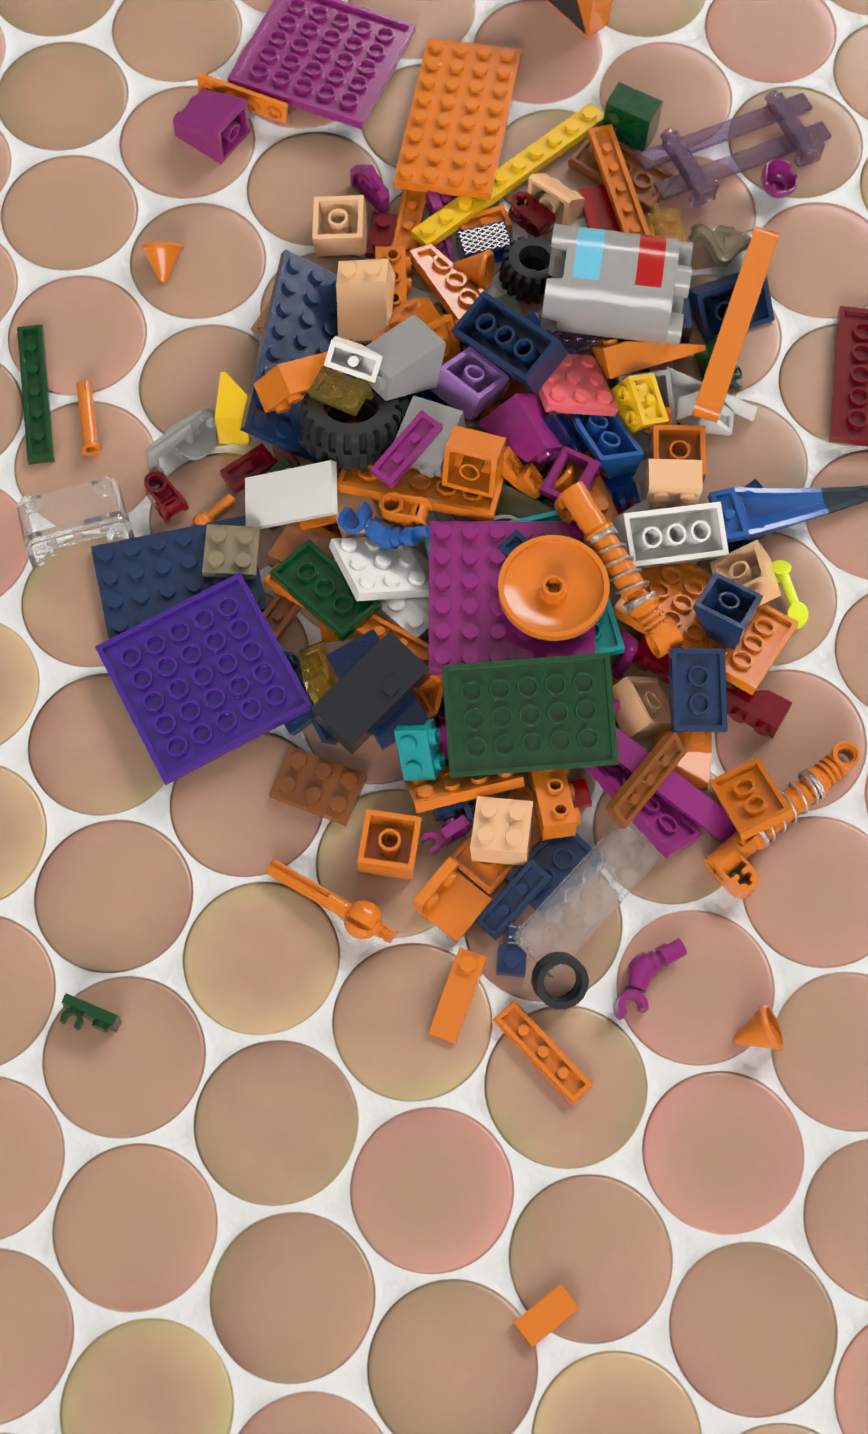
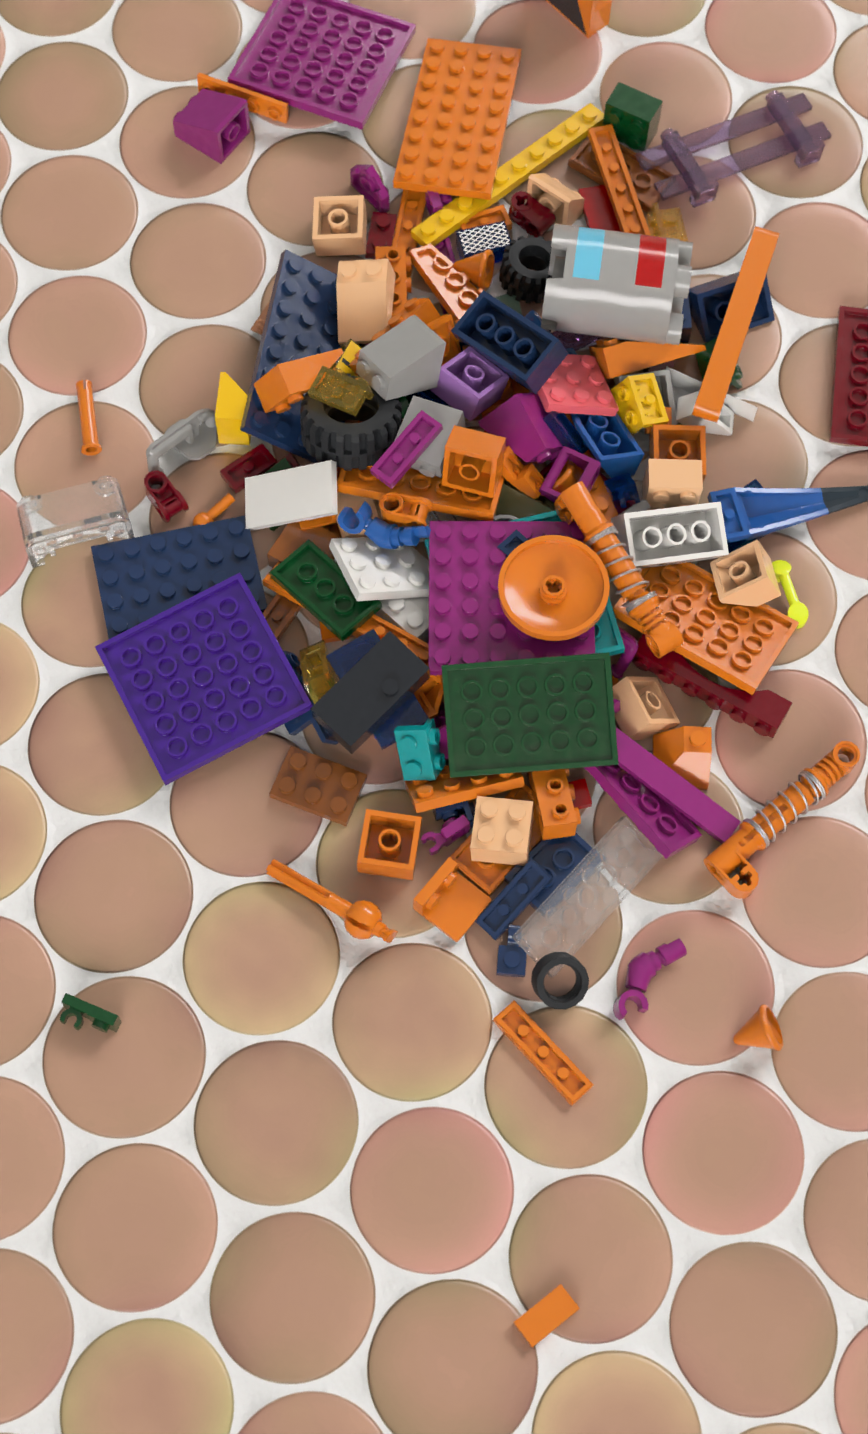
dark green tile [17,324,55,465] -> none
orange hat [141,241,184,283] -> none
dark tan plate [202,524,261,579] -> none
white slope [324,336,383,383] -> none
orange slope [428,947,487,1044] -> none
dark orange plate [605,731,687,829] -> none
dark blue plate [668,648,728,732] -> none
dark tan piece [688,221,754,267] -> none
dark blue slope [693,572,763,650] -> none
orange plate [709,757,794,841] -> none
magenta hair [760,158,798,199] -> none

